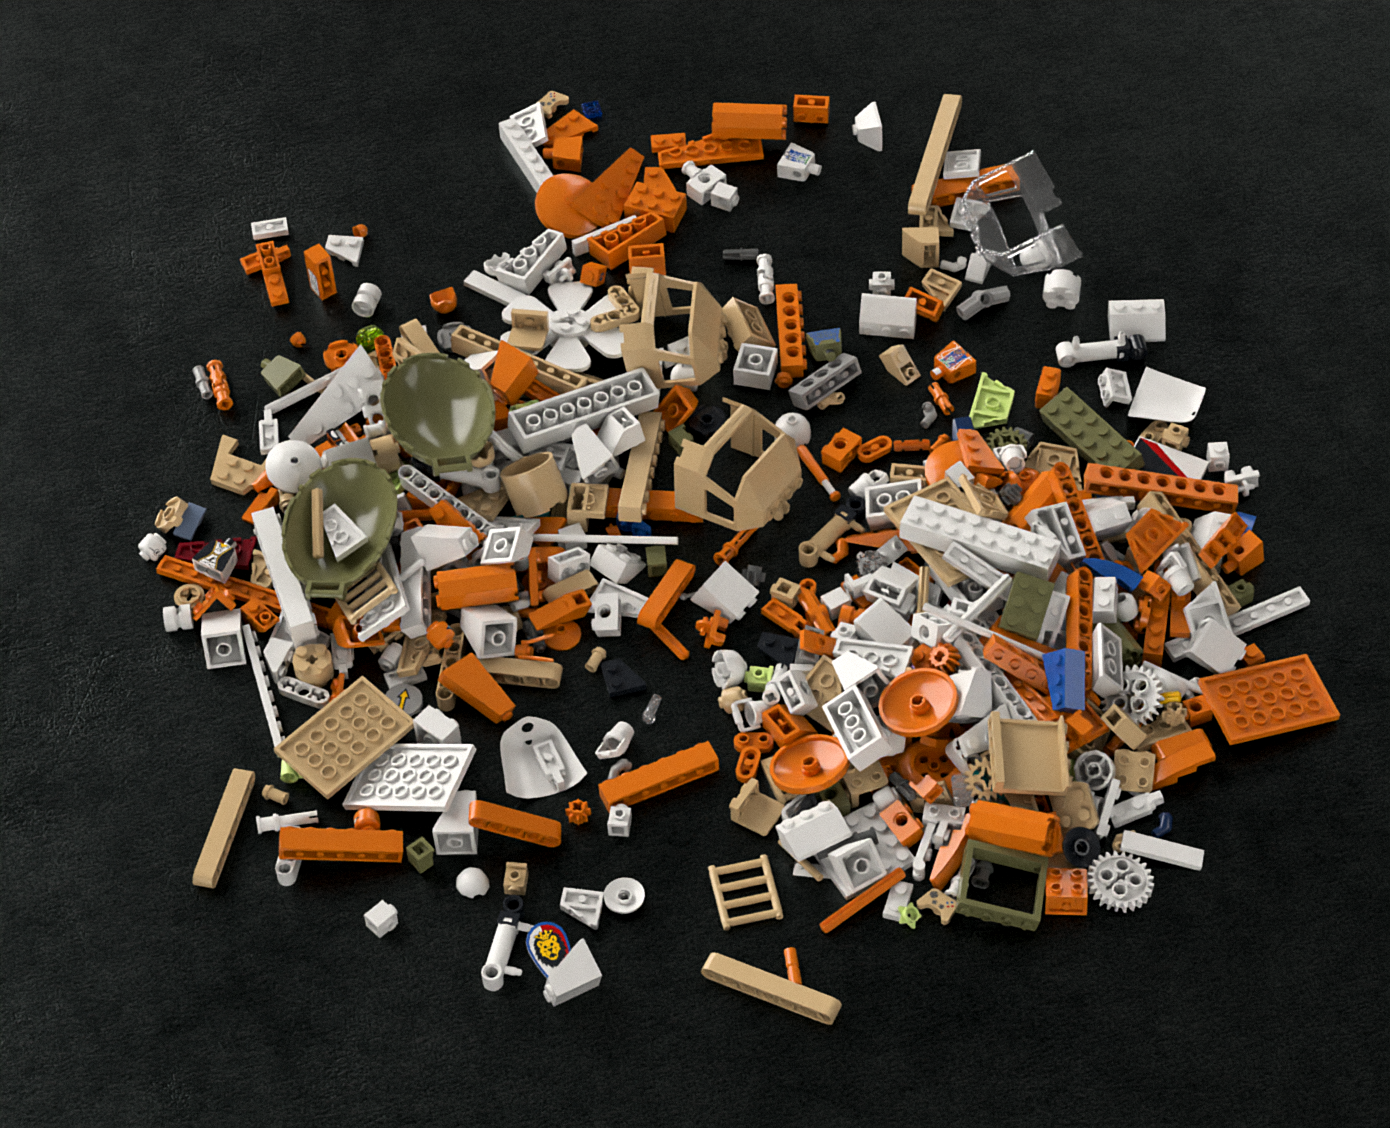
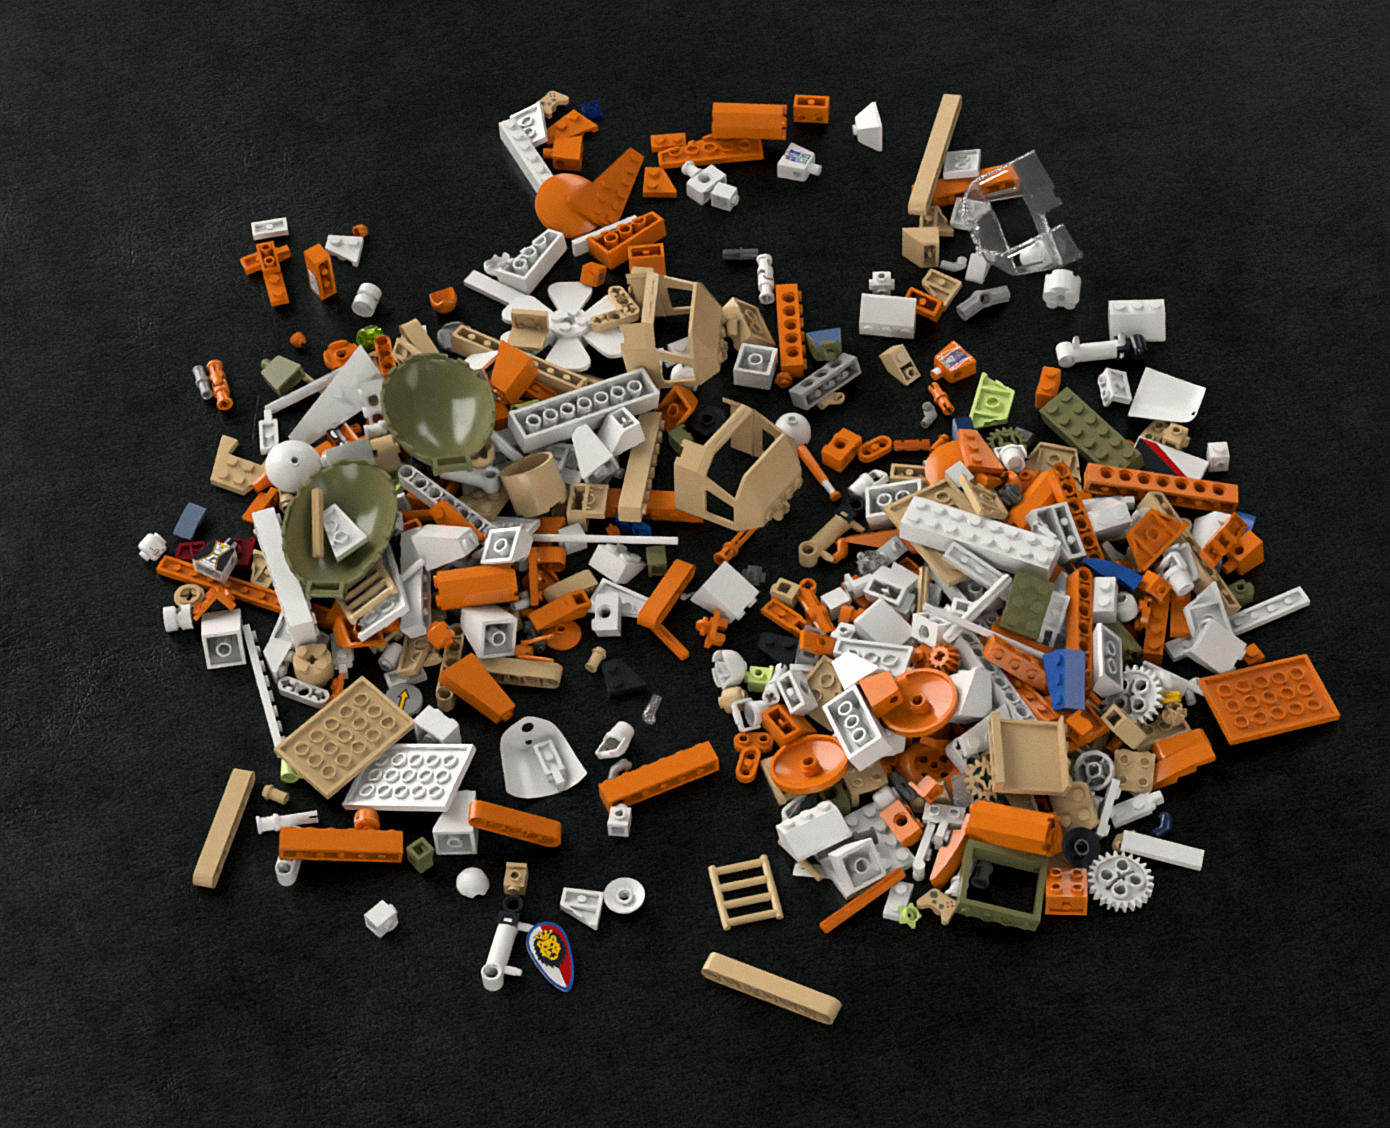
tan plate [155,497,188,533] -> none
orange slope [240,597,280,633] -> none
white hips [543,257,576,285] -> none
white slope [543,938,602,1007] -> none
white brick [547,547,590,583] -> none
orange gear [565,799,591,825] -> none
orange brick [624,182,687,233] -> none
tan bracket [729,777,785,836] -> none
orange piece [784,947,802,985] -> none
orange brick [1182,694,1213,728] -> none
white hips [1224,466,1260,497] -> none
none -> tan pin [725,314,740,338]
none -> orange torso [858,671,910,719]

